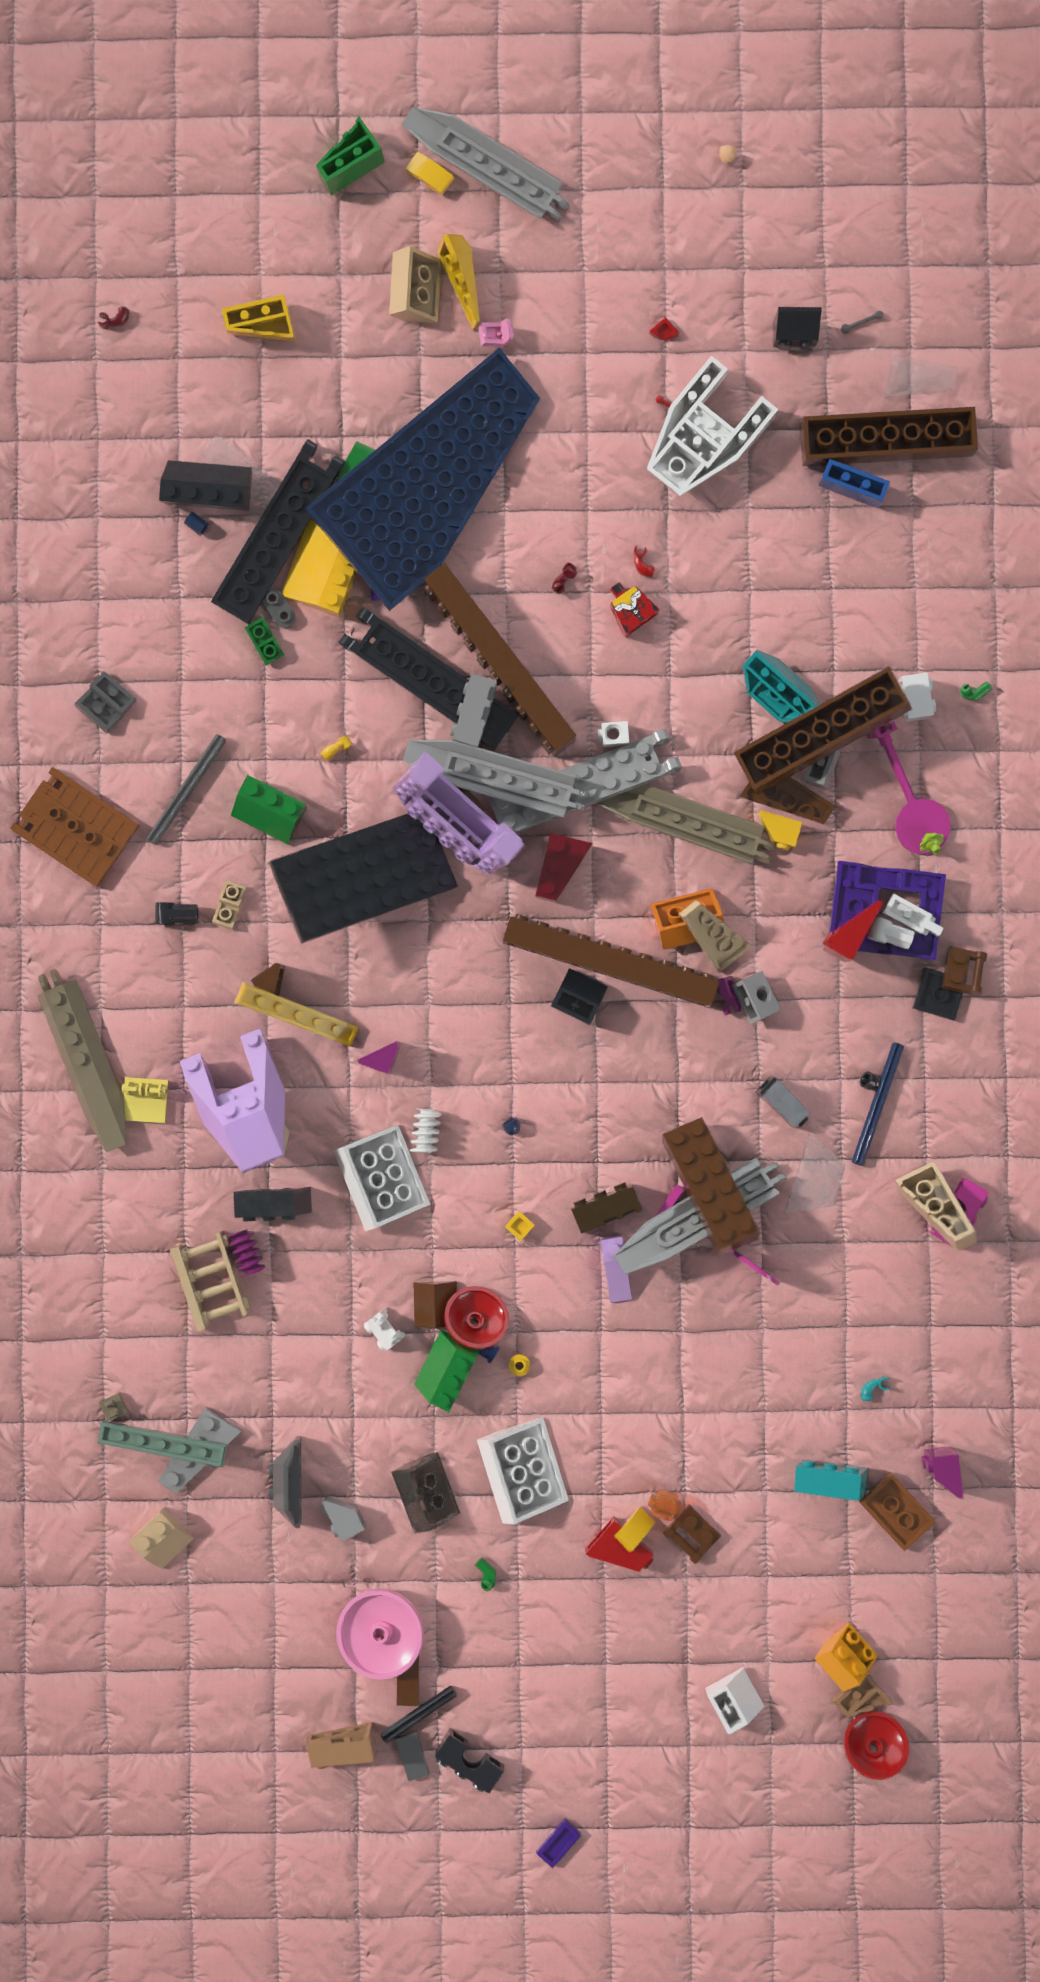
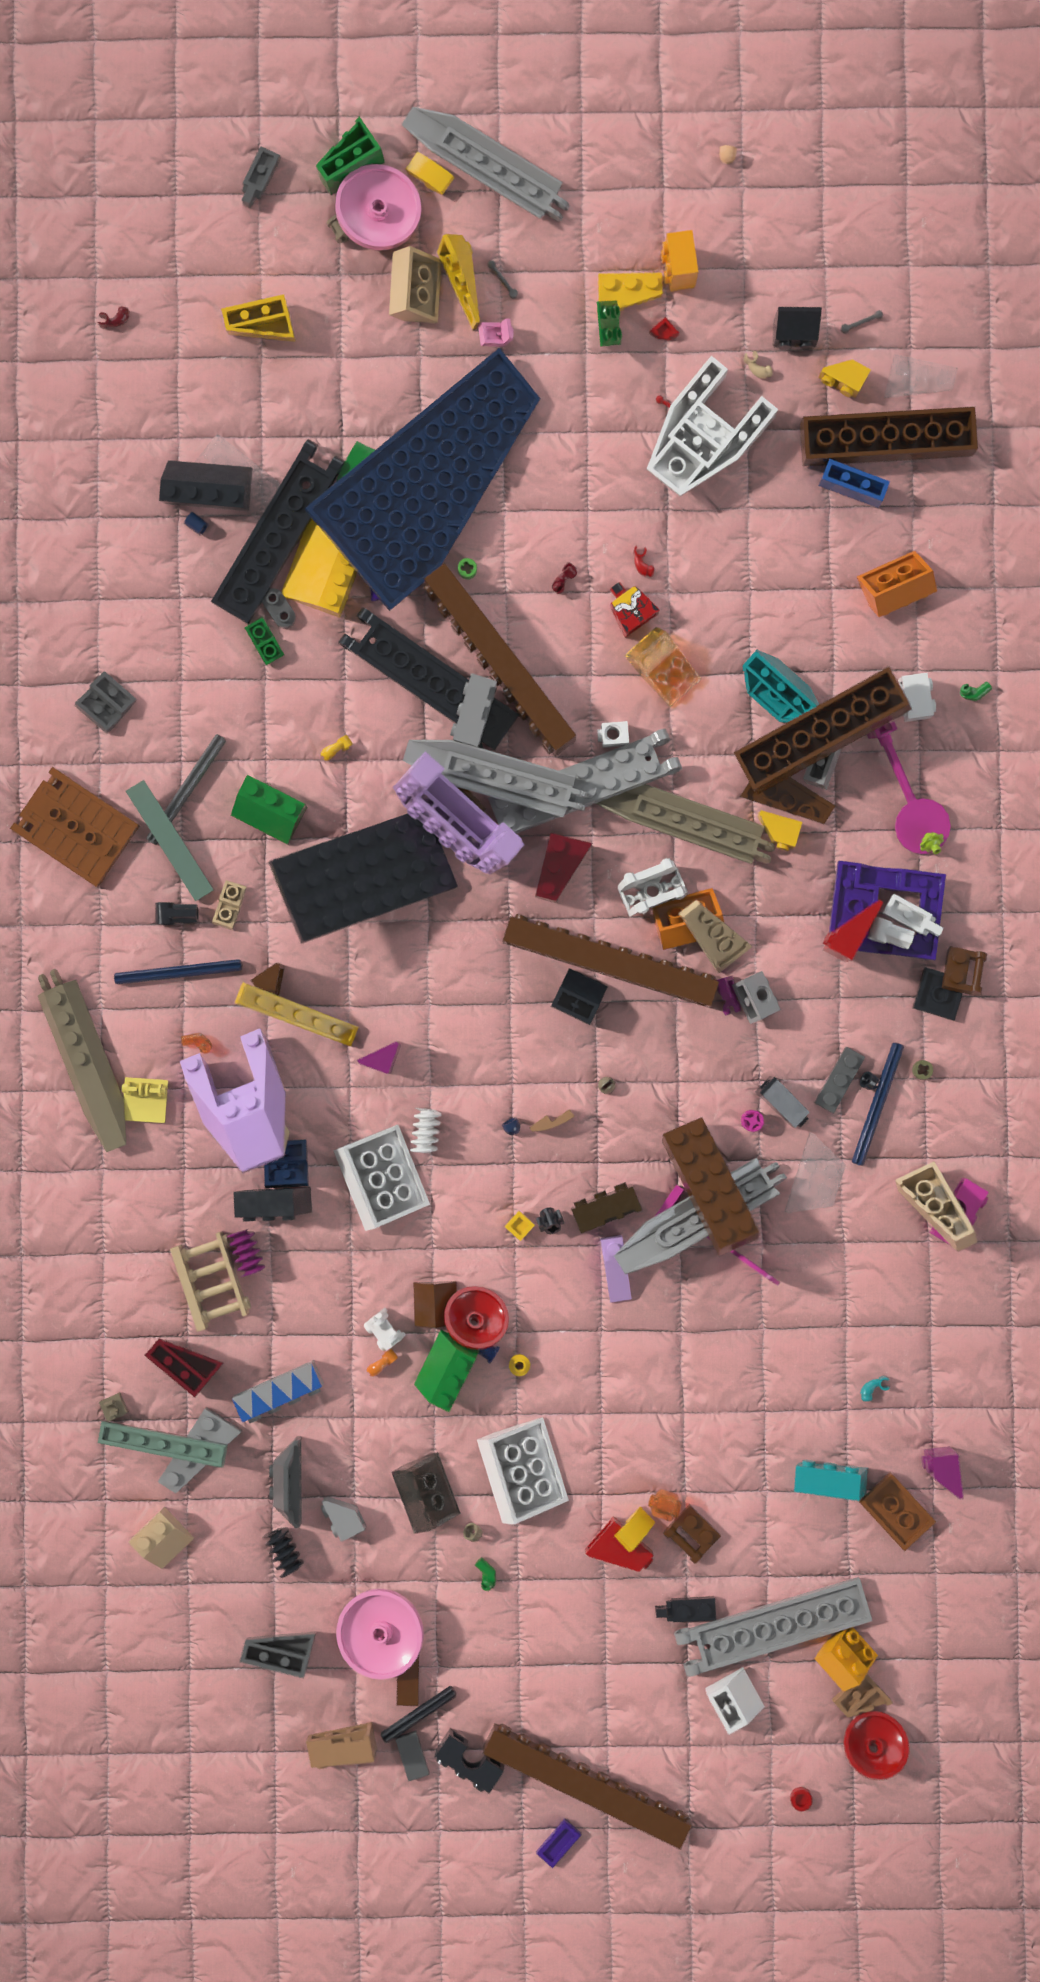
none -> dark blue axle [114,959,242,984]
none -> sand green tile [126,780,214,901]
none -> dark red wedge [144,1338,224,1398]
none -> clear orange arm [181,1033,212,1054]
none -> brick [232,1360,324,1423]
none -> dark grey wedge [240,1631,316,1678]
none -> dark grey hinge [242,146,281,209]
none -> black piece [262,1527,304,1578]
none -> dark blue slope [264,1139,309,1188]
none -> dark tan bush [327,215,350,243]
none -> bright pink dish [335,164,421,250]
none -> orange arm [367,1349,398,1377]
none -> bright green bush [458,558,477,579]
none -> dark tan hinge [463,1523,483,1542]
none -> reddish brown brick [483,1723,692,1850]
none -> dark grey hinge [488,260,518,299]
none -> medium nougat slope [529,1109,575,1132]
none -> black gear [536,1207,564,1234]
none -> green hinge [597,300,622,347]
none -> yellow wing [598,273,662,311]
none -> dark tan hinge [598,1077,615,1094]
none -> white piece [618,858,689,917]
none -> clear yellow slope [625,627,702,707]
none -> black hinge [655,1596,716,1622]
none -> light orange brick [661,230,698,291]
none -> light grey hinge [674,1577,872,1677]
none -> dark pink wheel [741,1110,764,1132]
none -> tan arm [744,351,773,379]
none -> red tile [790,1787,813,1812]
none -> dark grey plate [814,1047,865,1113]
none -> yellow slope [818,359,871,398]
none -> orange slope [857,551,937,617]
none -> olive bush [912,1060,933,1079]

